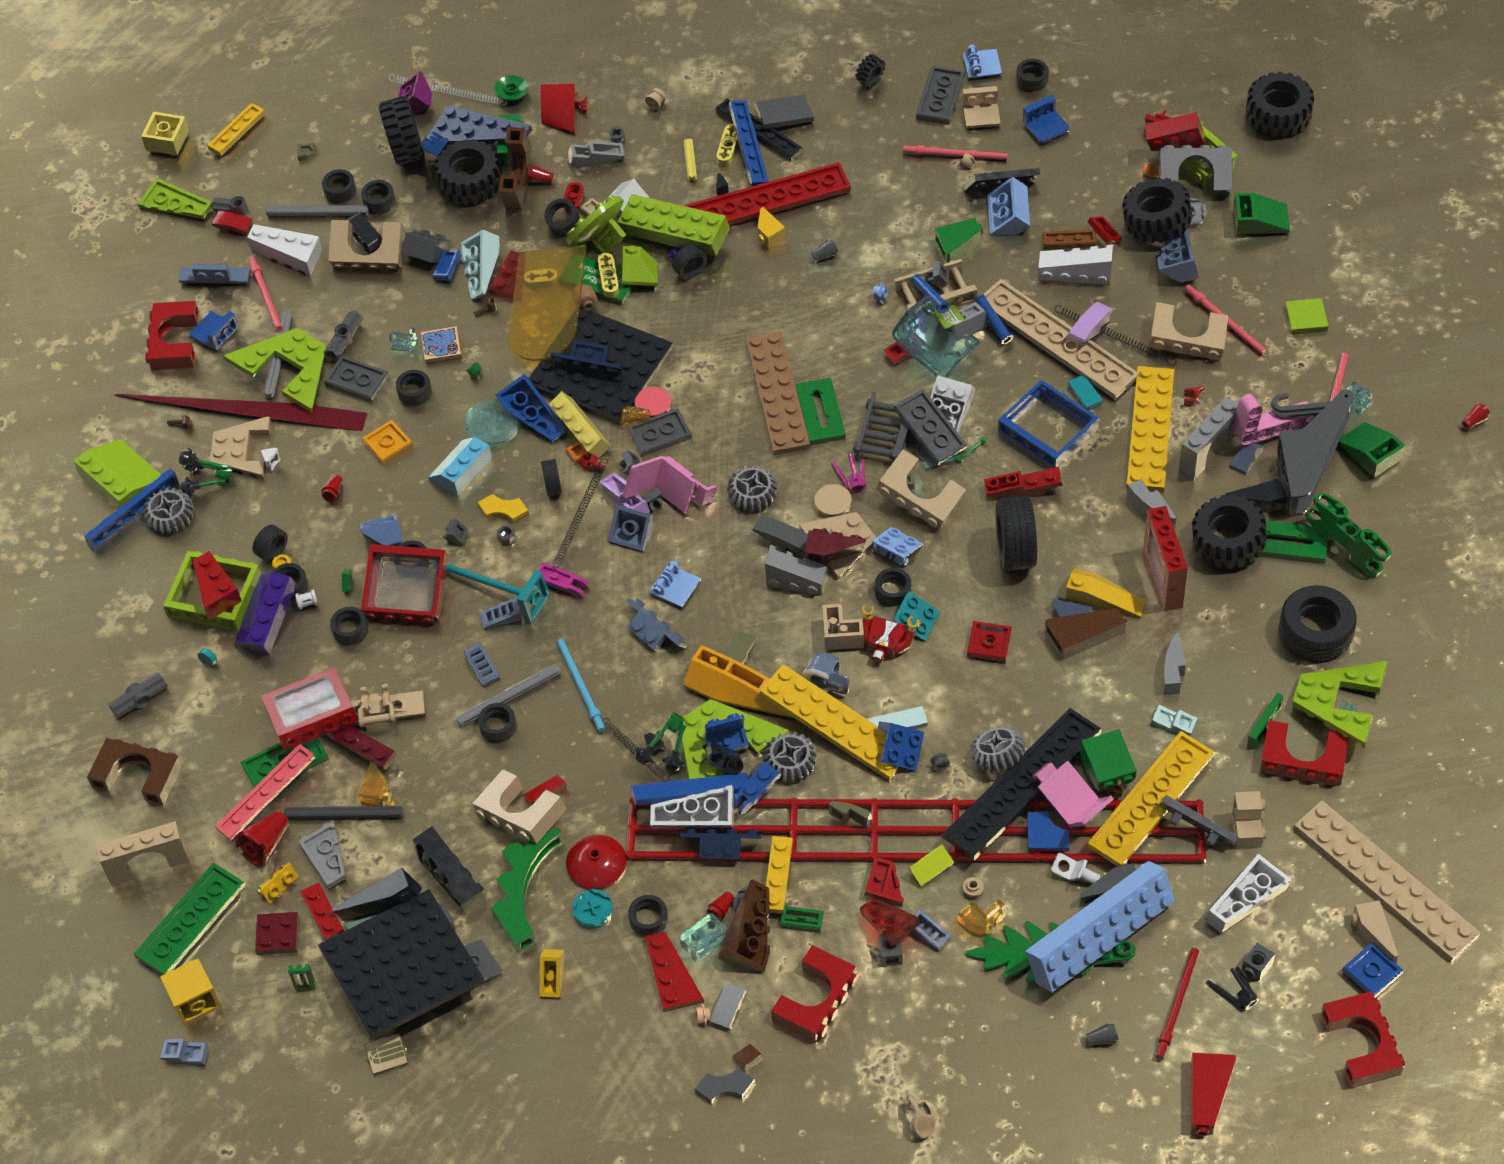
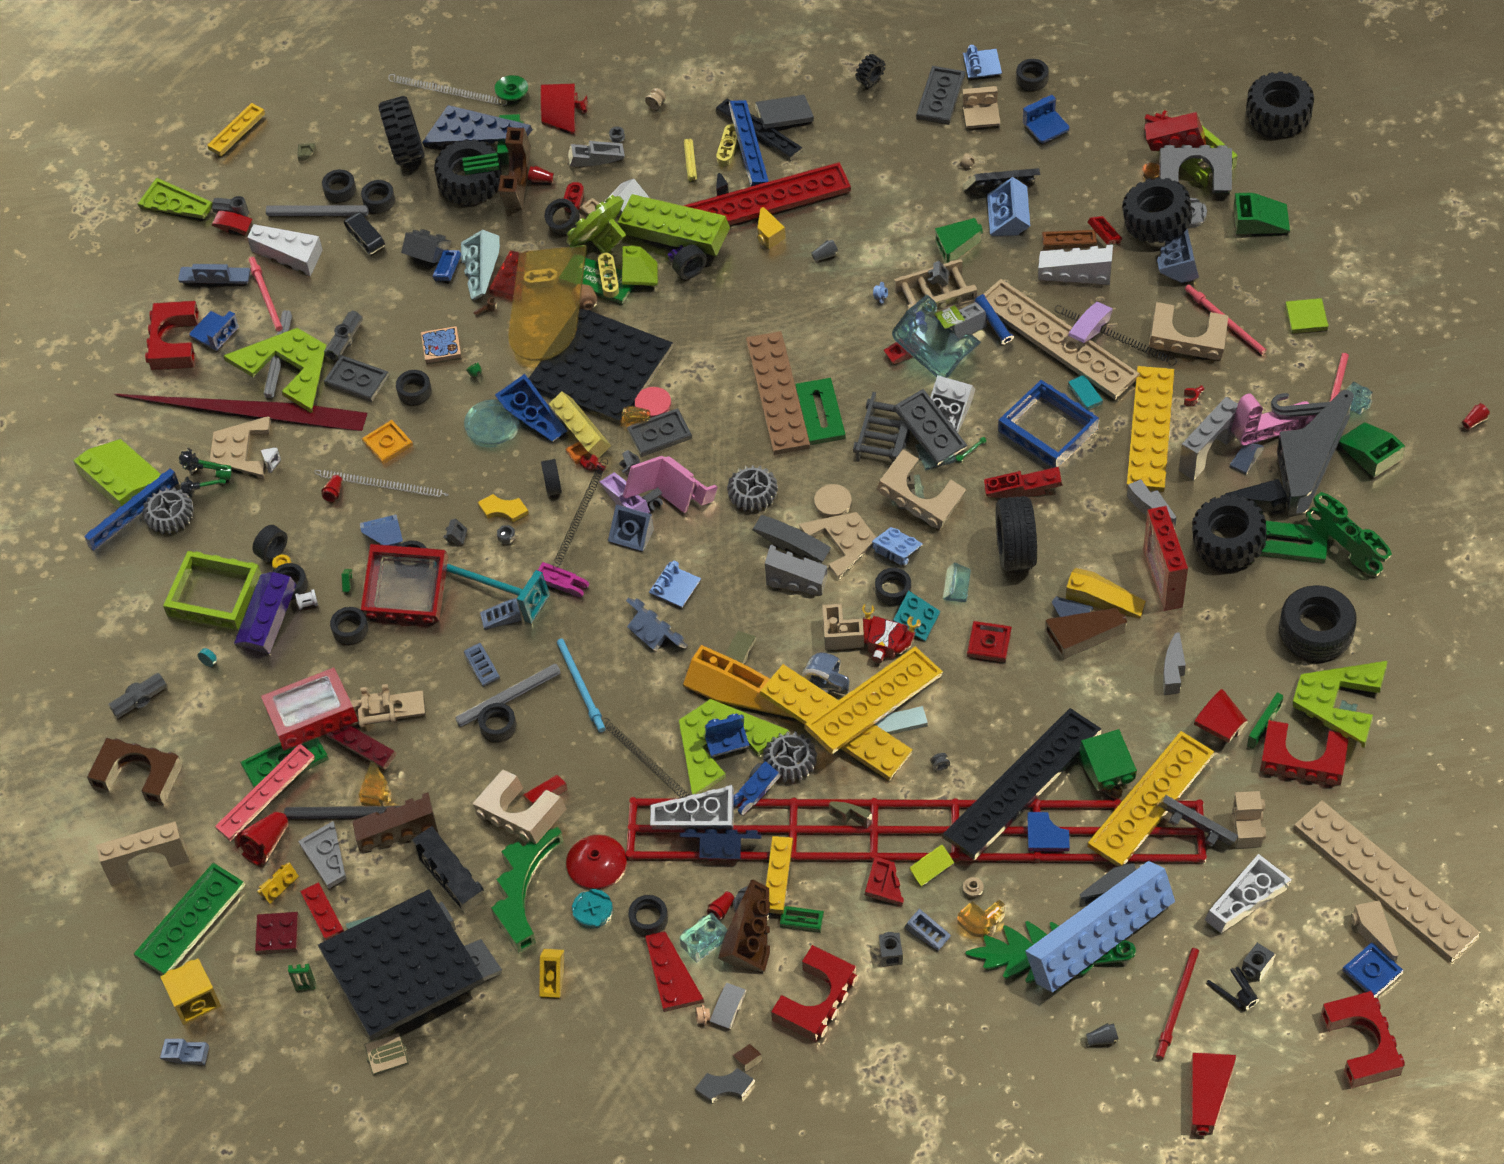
light yellow brick [141,112,189,155] -> none
reddish brown hand [167,415,192,429] -> none
red wedge [193,551,242,620] -> none
tan arch [328,220,404,270] -> none
black wedge [332,868,422,920] -> none
clear light blue bracket [389,327,418,352] -> none
magenta slope [397,71,432,114] -> none
blue hinge [421,132,448,157] -> none
medium azure slope [428,437,492,496] -> none
dark blue bracket [550,340,623,373] -> none
blue tile [630,773,749,805] -> none
black plant [634,712,687,771] -> none
black beam [705,743,744,775] -> none
dark red slope [803,529,866,564] -> none
dark pink plant [831,453,866,493] -> none
clear red wing [860,897,920,946] -> none
blue bracket [877,721,924,770] -> none
coral bar [903,145,1007,160] -> none
tan piece [907,1095,938,1139] -> none
blue pin [911,274,950,314] -> none
light grey gear [971,725,1025,772] -> none
bright pink piece [1032,761,1114,828] -> none
white bracket [1051,853,1100,884] -> none
light aqua slope [1150,705,1197,735] -> none
none -> white piece [315,470,448,497]
none -> reddish brown wedge [352,792,438,851]
none -> green tile [462,153,500,175]
none -> yellow plate [804,646,943,754]
none -> clear light blue slope [943,562,971,602]
none -> red slope [1194,689,1248,743]

